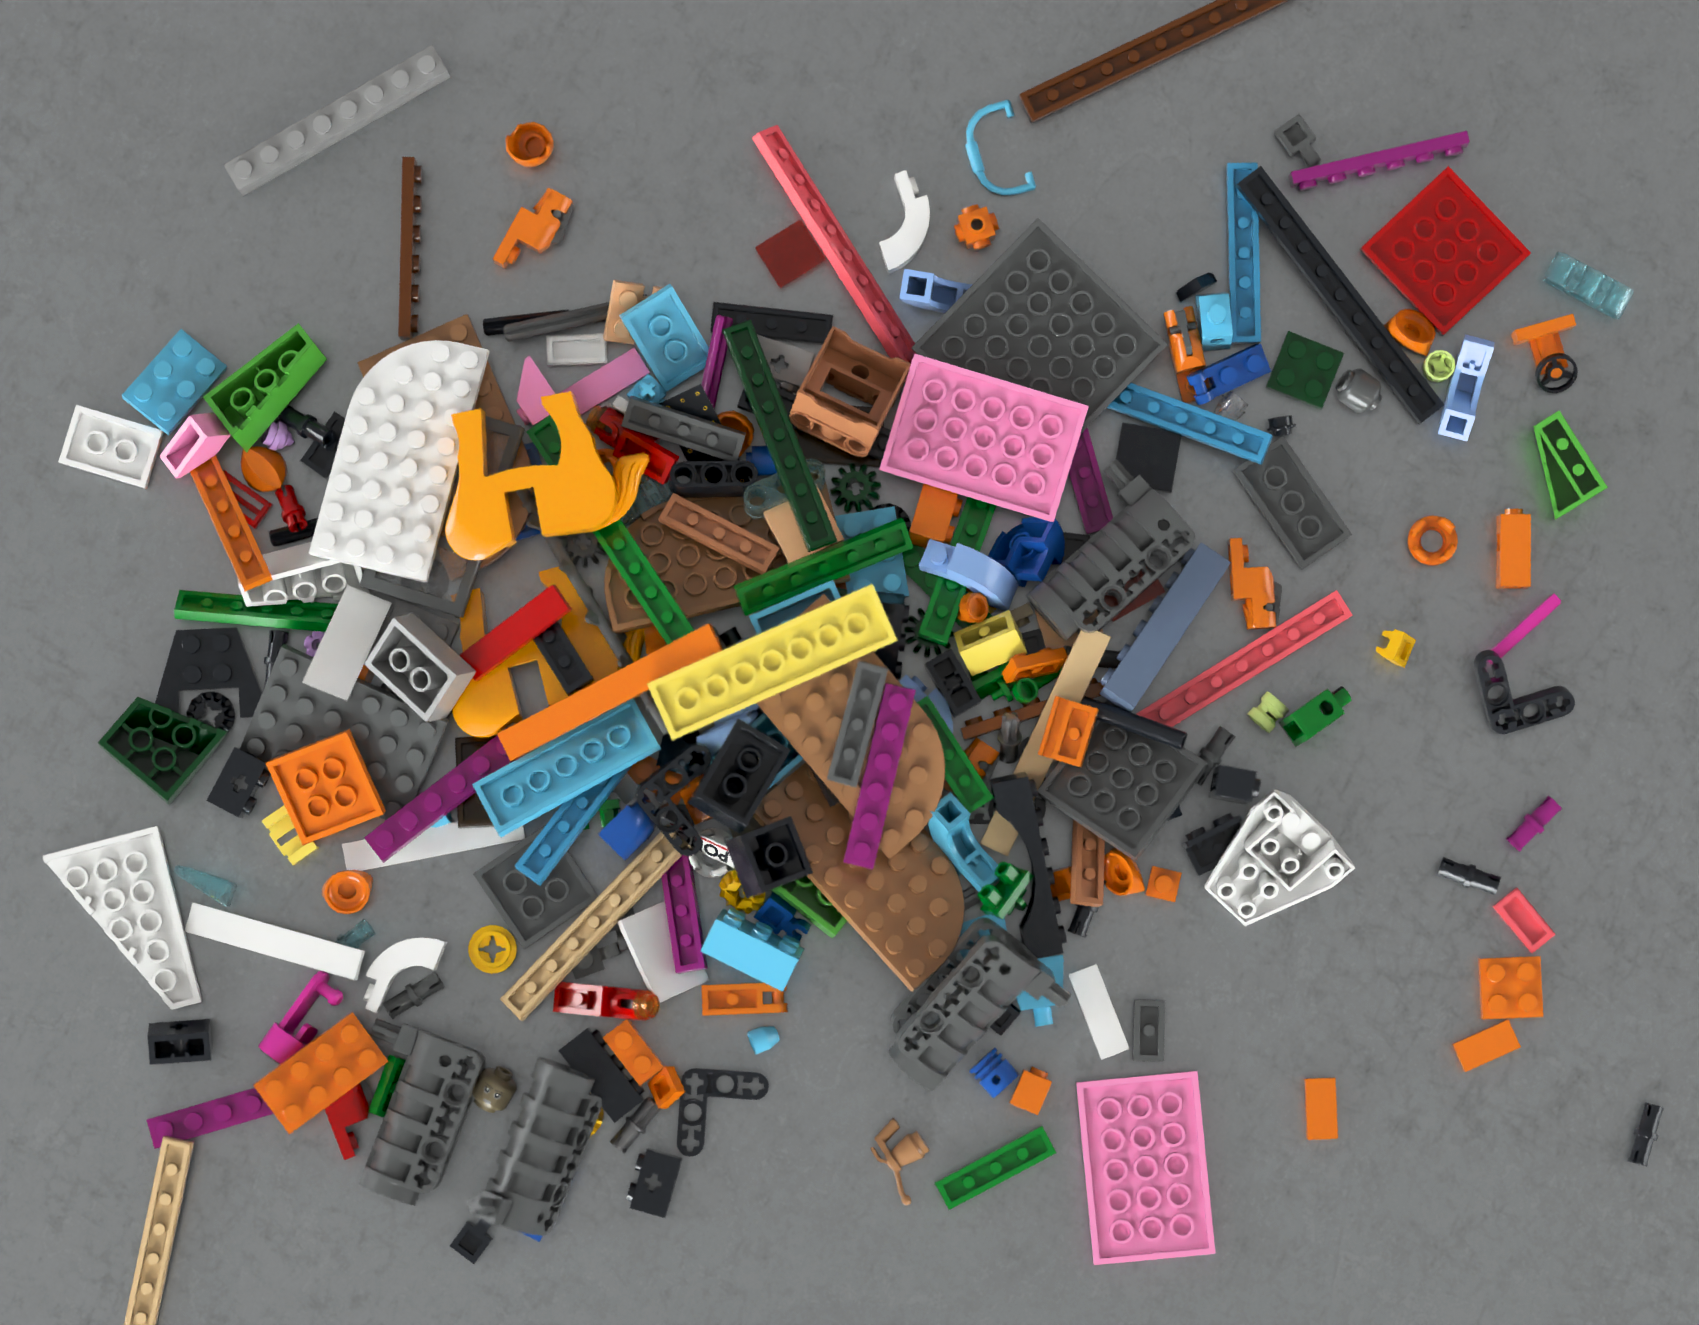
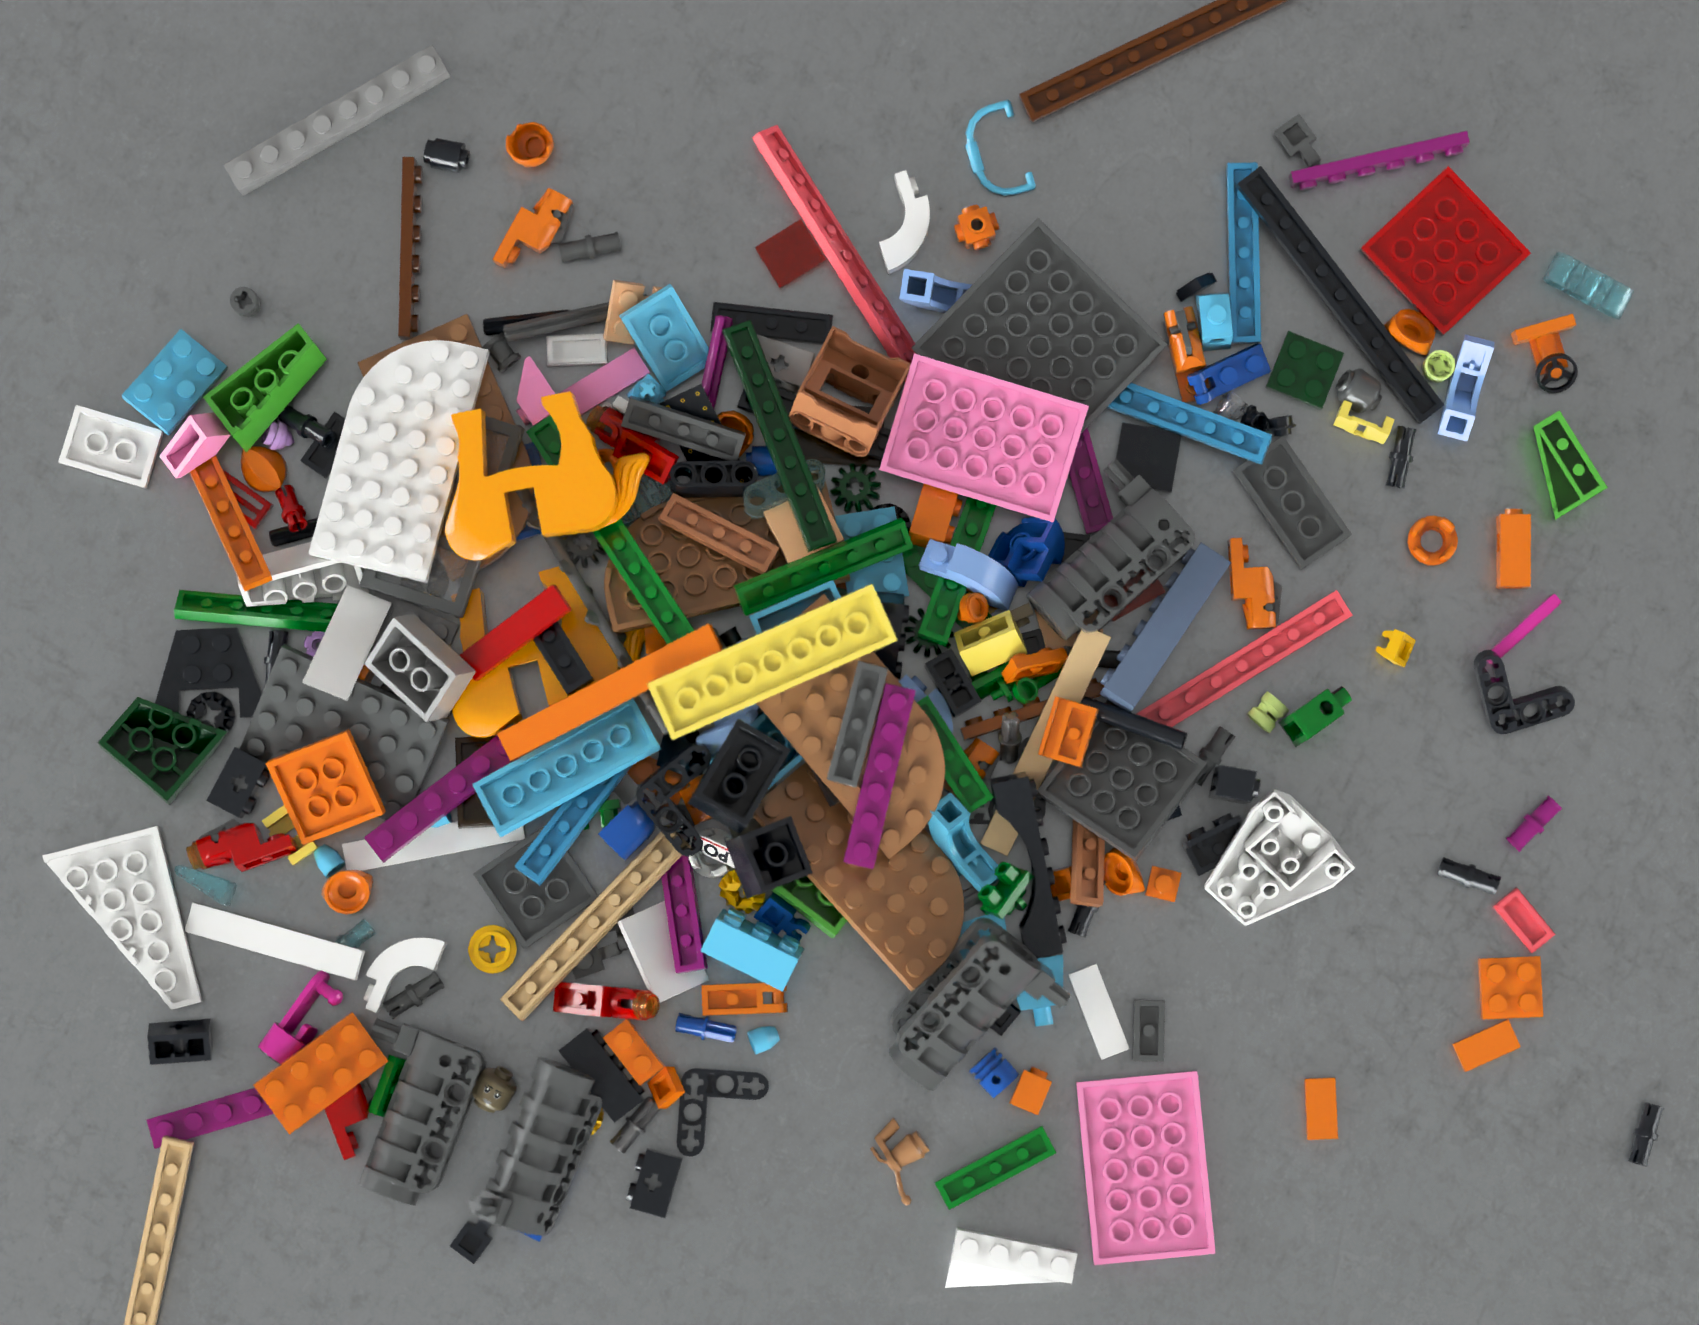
none -> red plate [186,819,298,872]
none -> dark grey bush [230,287,261,317]
none -> medium azure hose [314,844,345,878]
none -> black brick [423,138,470,173]
none -> dark grey bush [482,332,521,372]
none -> dark grey pin [559,232,621,262]
none -> blue axle [675,1013,737,1043]
none -> white wedge [945,1227,1078,1288]
none -> black plate [1240,405,1268,432]
none -> light yellow piece [1333,400,1395,444]
none -> black pin [1386,426,1417,489]

